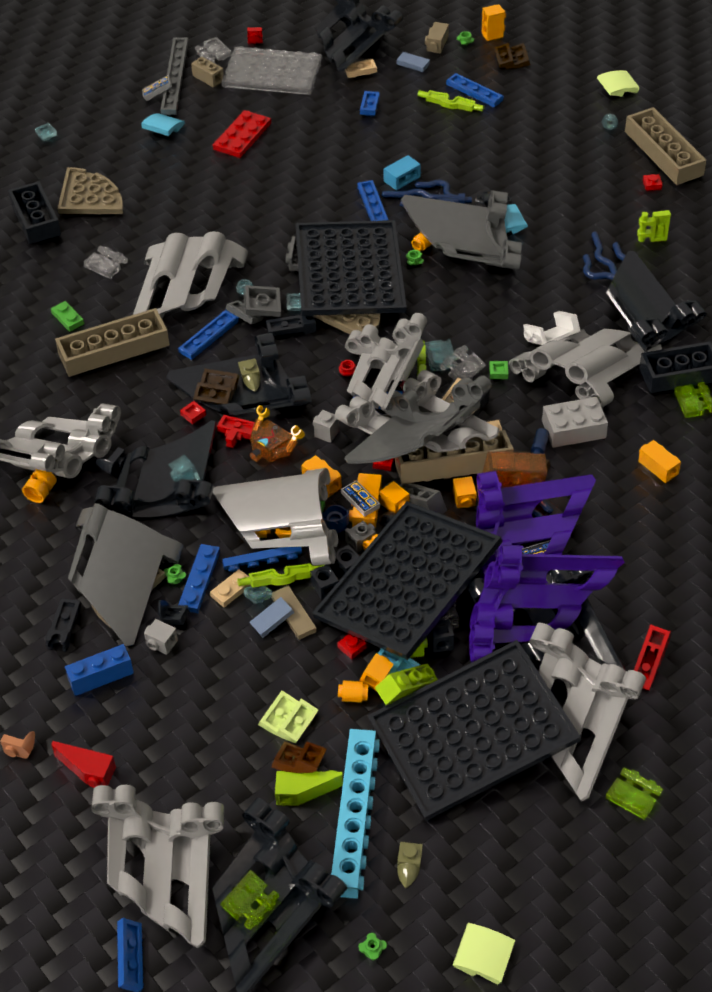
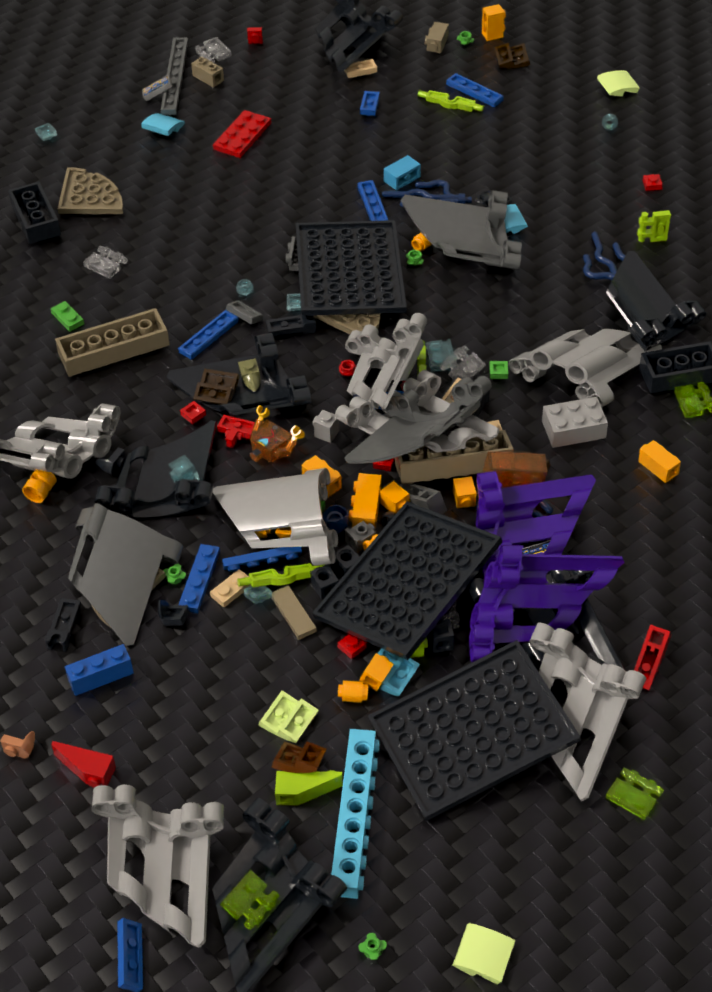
light grey panel [133,232,248,319] -> none
light grey brick [144,619,178,655] -> none
clear plate [222,46,322,95] -> none
dark grey plate [244,285,281,317] -> none
sand blue tile [250,597,294,638] -> none
tile [341,480,380,517] -> none
lime slope [375,664,438,705] -> none
sand blue tile [397,52,430,72] -> none
olive plate [397,842,423,888] -> none
white panel [523,311,580,345] -> none
dark blue cylinder [531,428,549,460] -> none
dark tan brick [625,107,706,185] -> none

